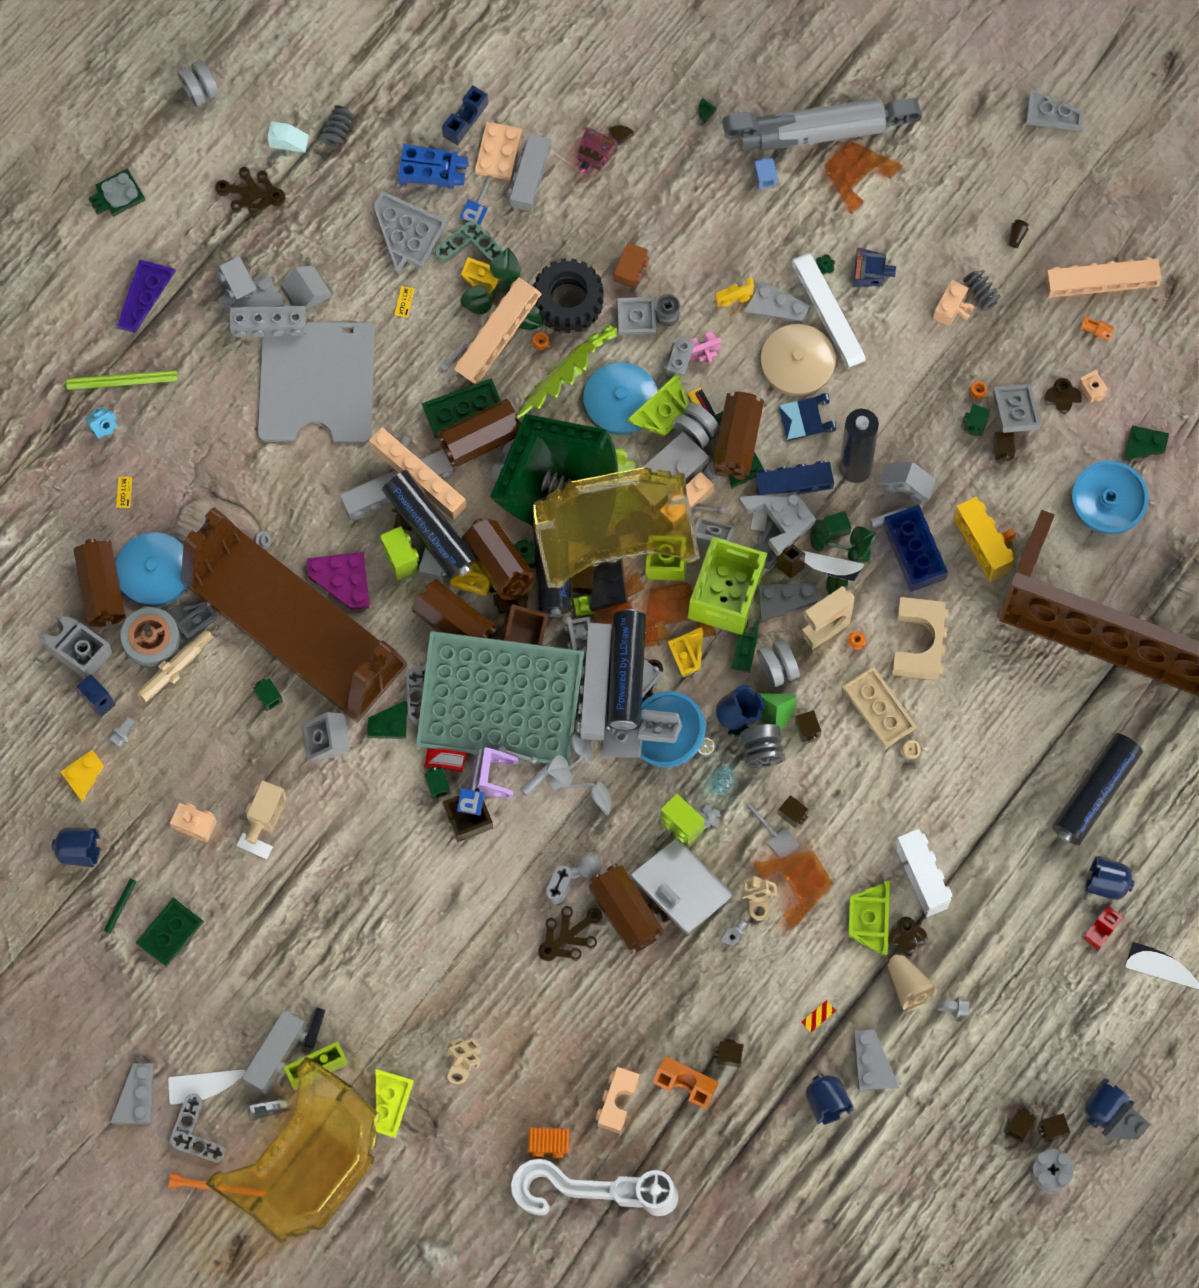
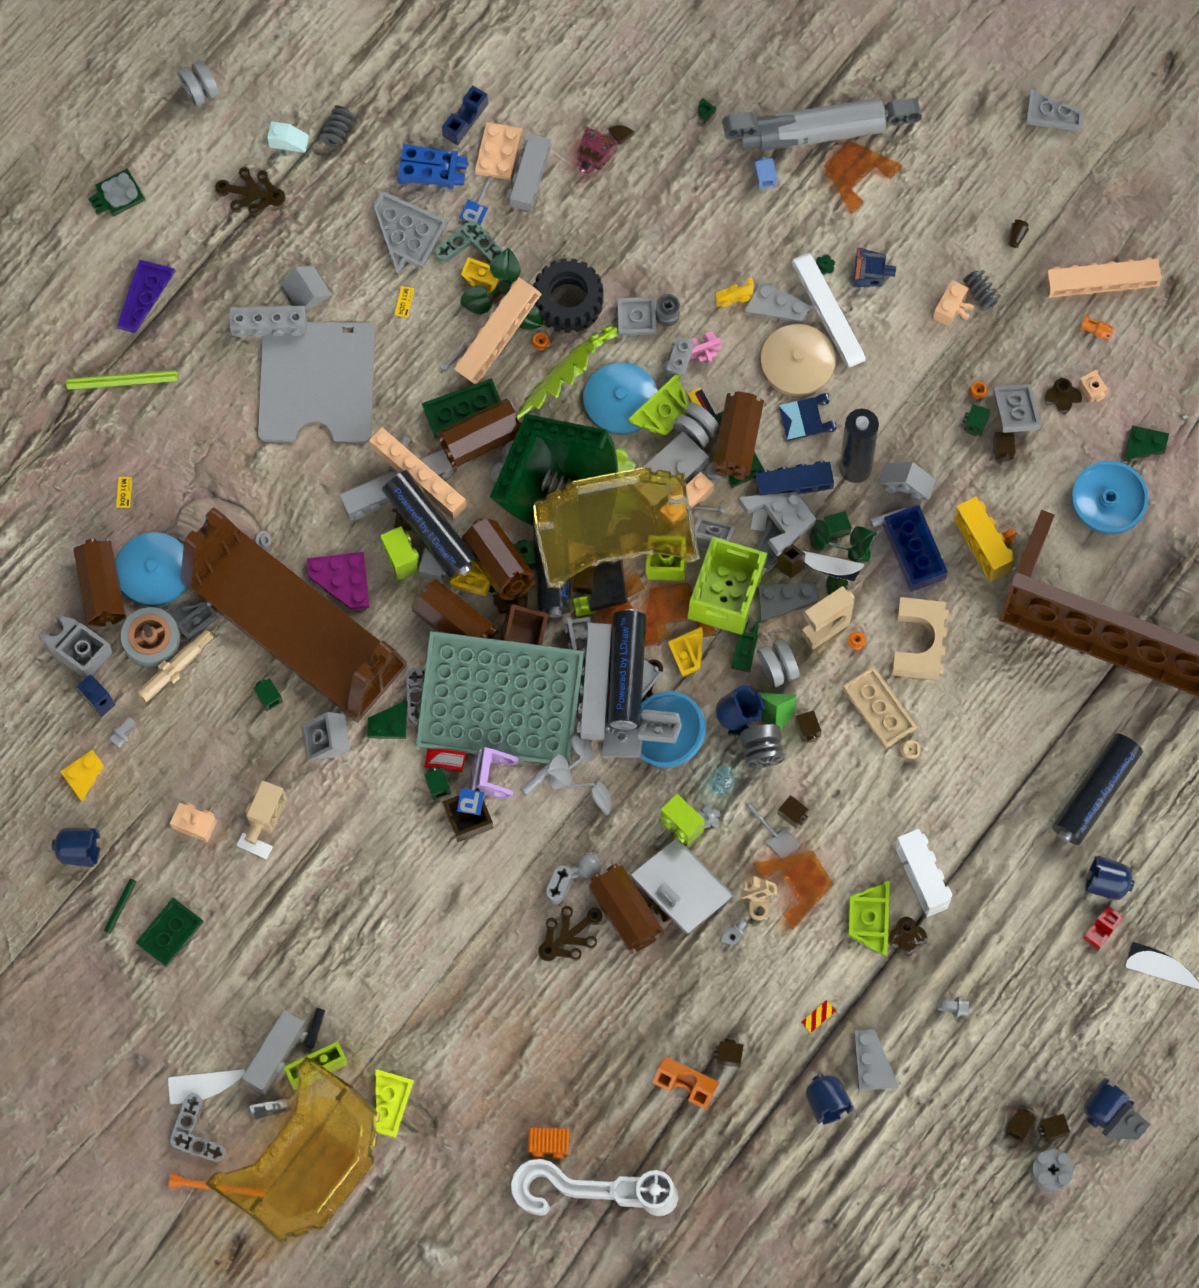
medium azure brick [85,407,117,439] -> none
light grey wing [111,1063,154,1124] -> none
light grey brick [216,256,257,301] -> none
light grey wing [218,274,285,316] -> none
tan piece [445,1037,482,1084] -> none
light grey hinge [498,747,537,764] -> none
light nougat arch [595,1067,640,1134] -> none
dark orange brick [613,242,650,289] -> none
light grey tile [697,737,715,757] -> none
tan cone [888,955,937,1011] -> none

